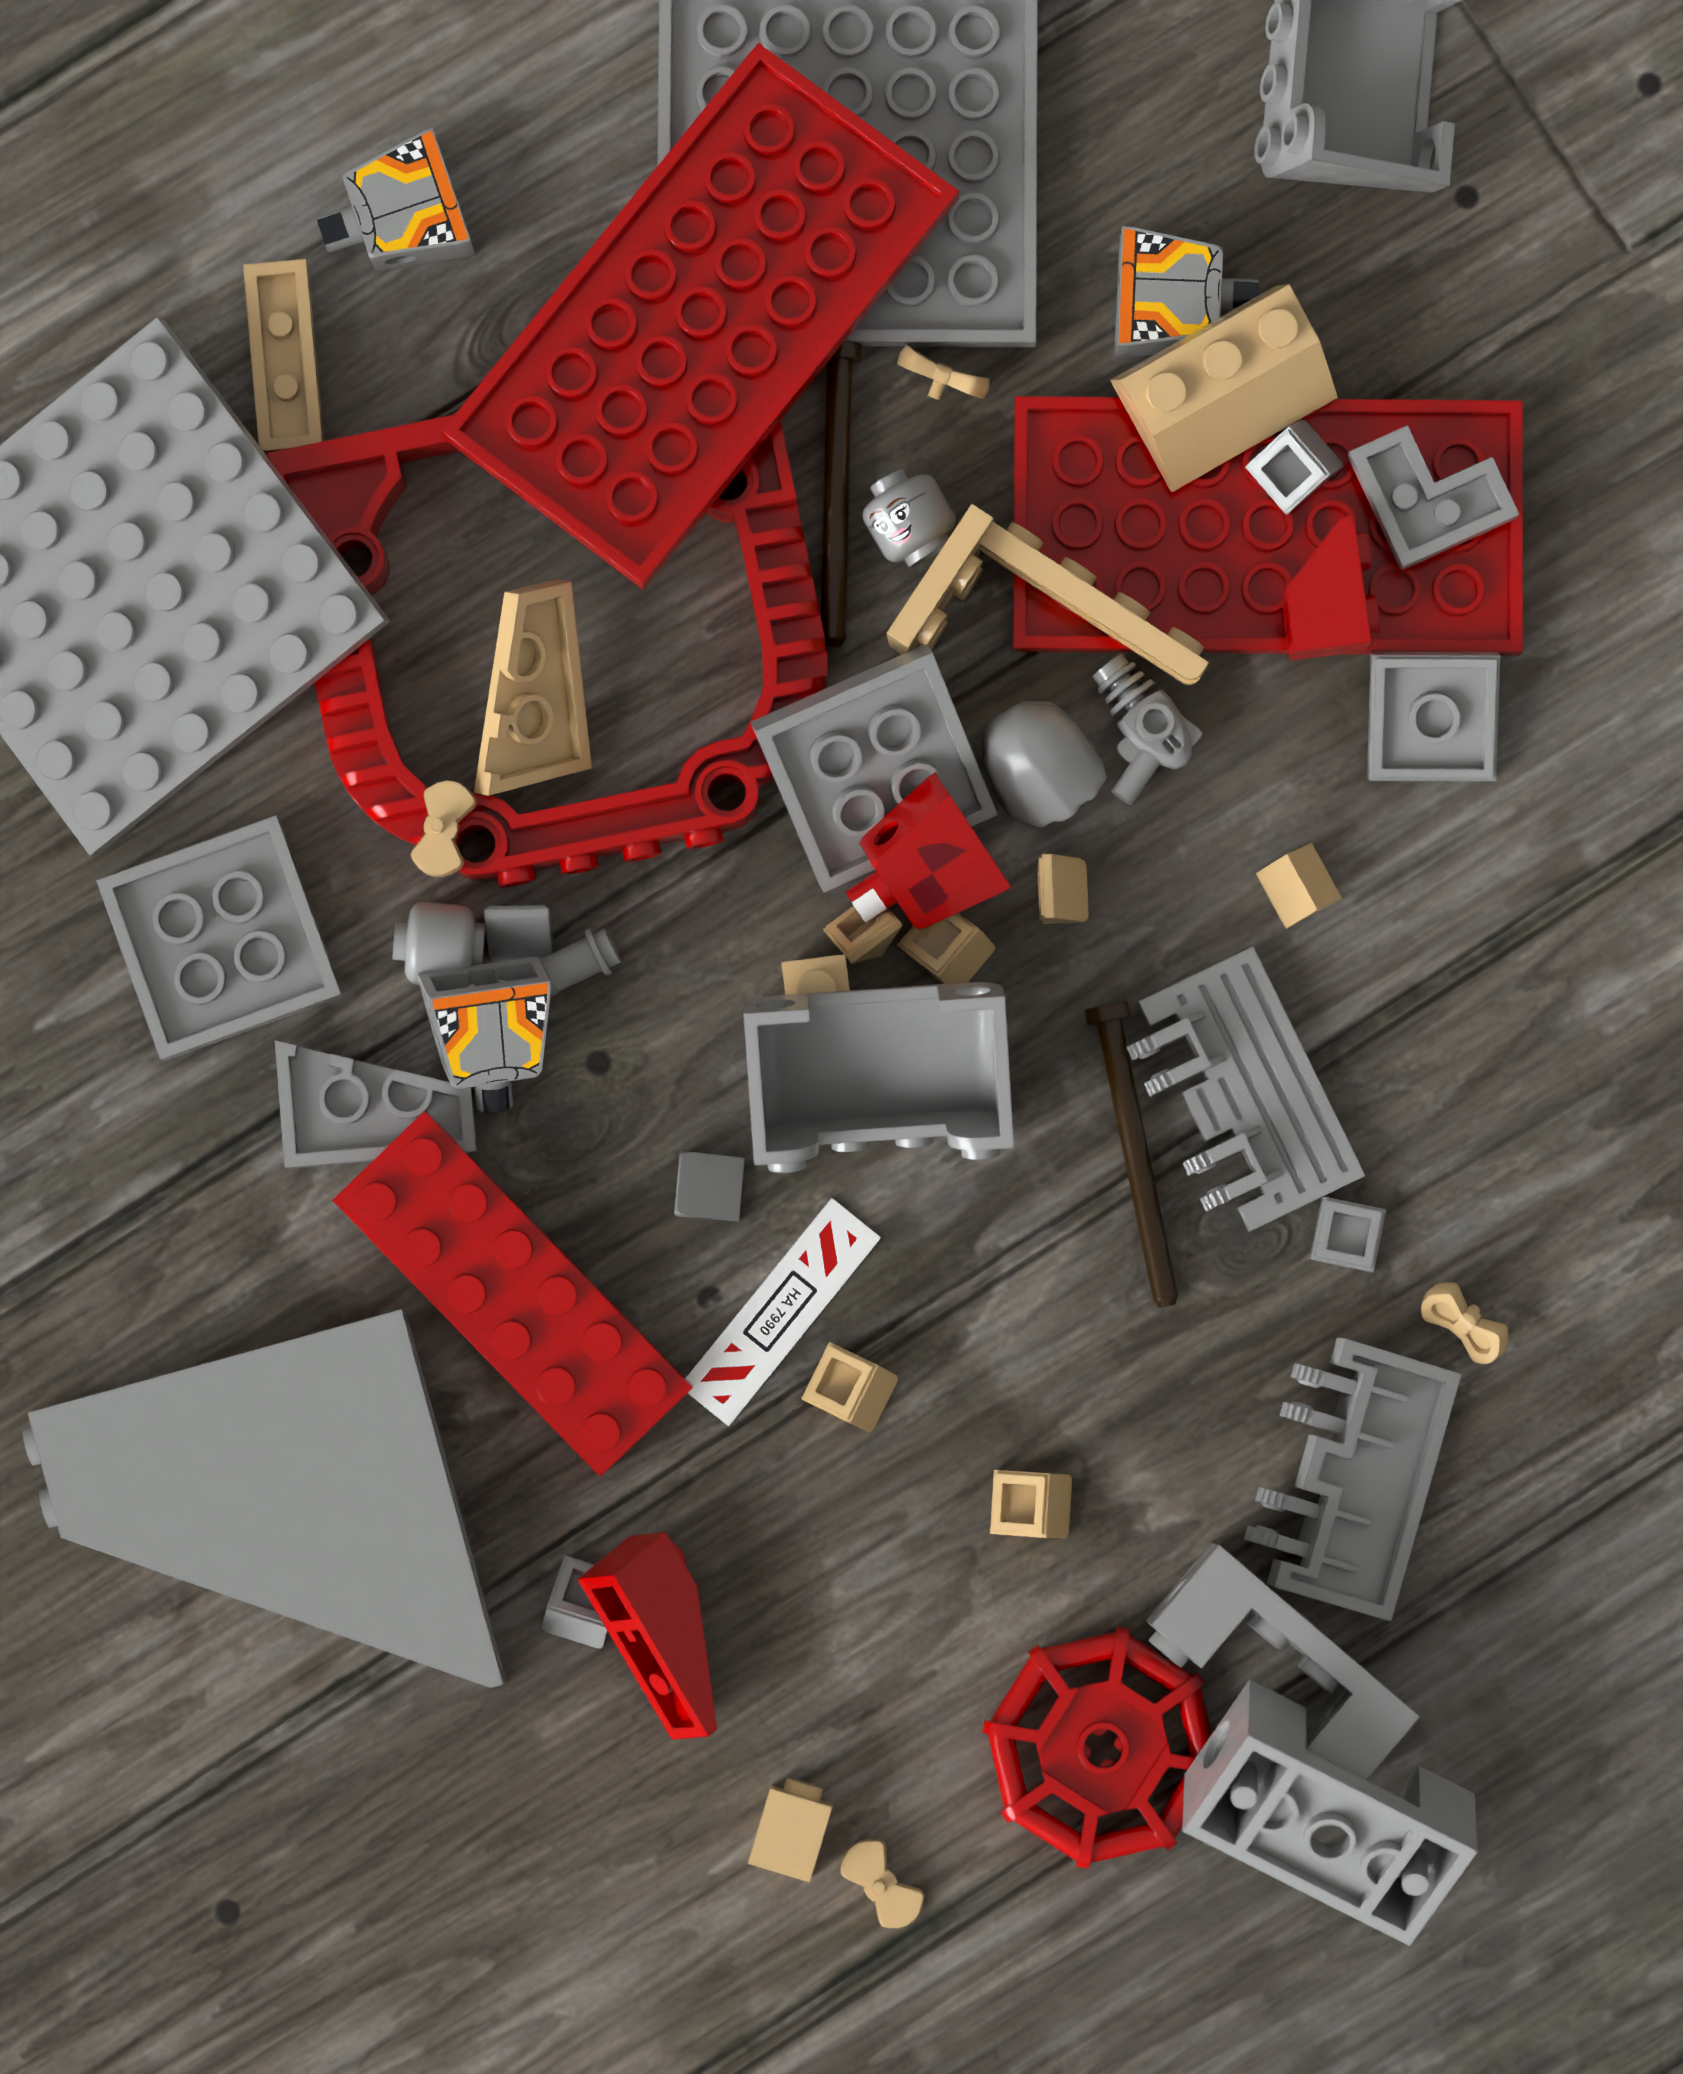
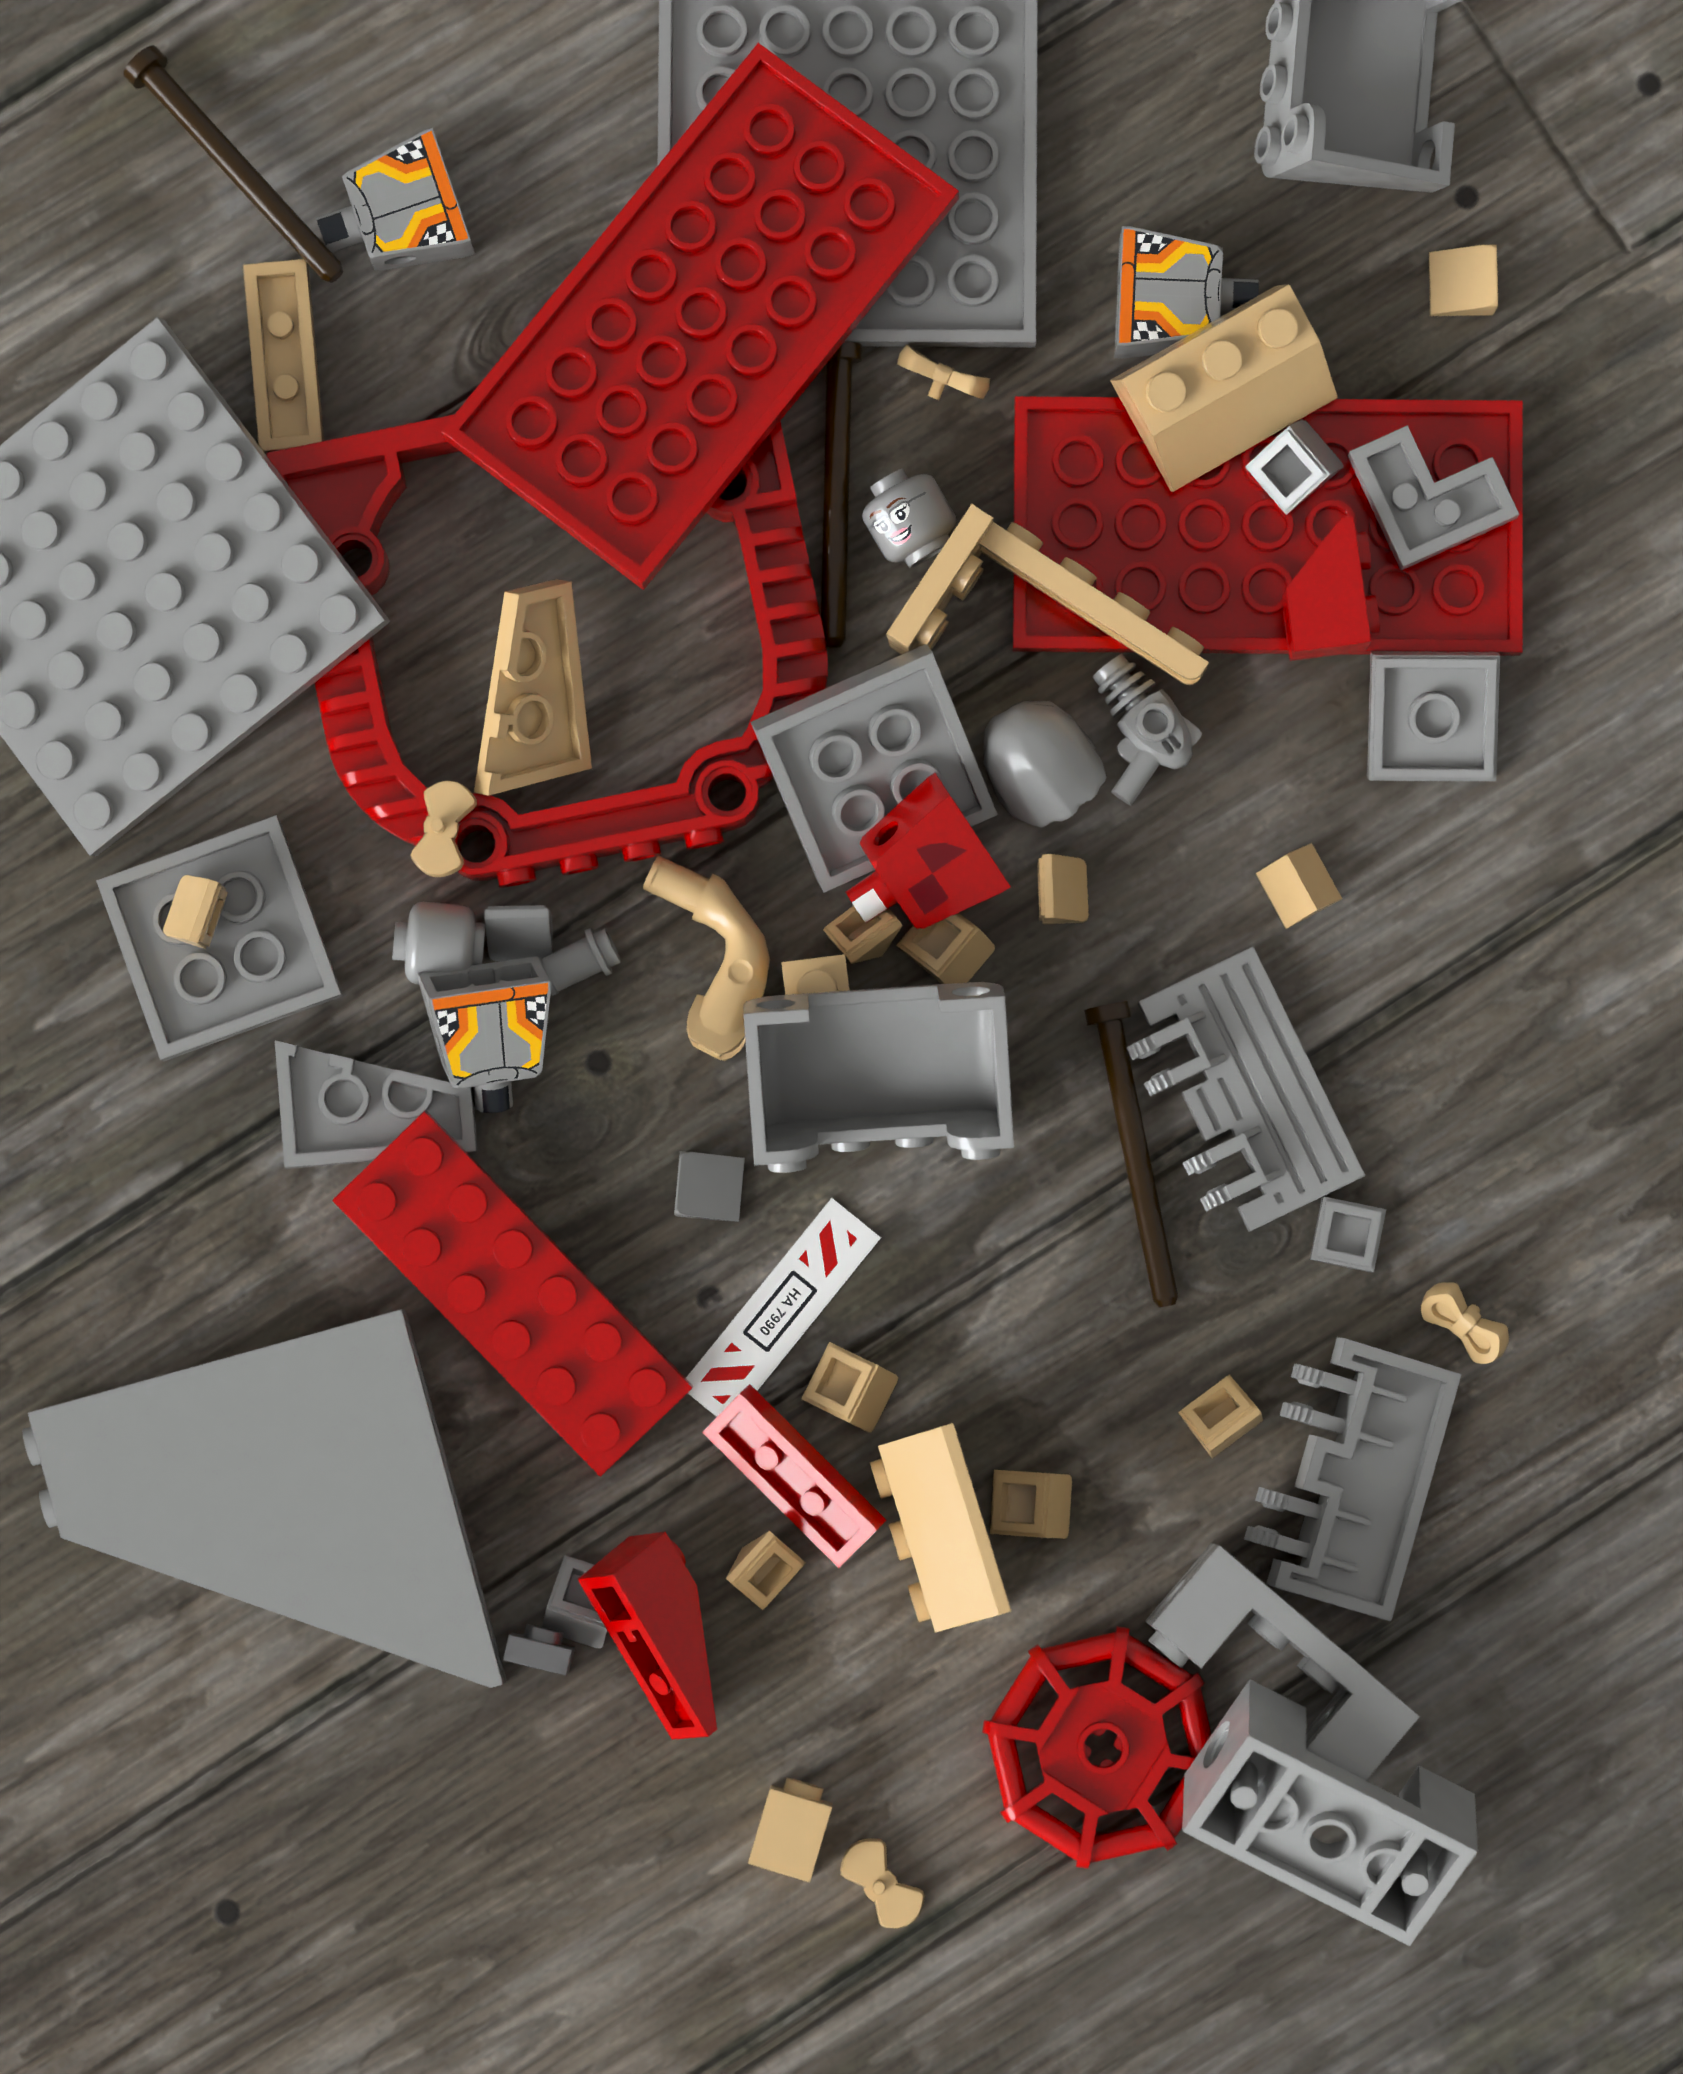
none -> dark brown bar [123,45,343,283]
none -> tan slope [163,875,228,949]
none -> flat silver plate [503,1624,575,1676]
none -> tan piece [643,855,770,1061]
none -> plate [702,1384,886,1568]
none -> tan slope [726,1531,806,1610]
none -> slope [870,1423,1011,1632]
none -> tan slope [1178,1374,1263,1458]
none -> tan slope [1428,244,1498,316]

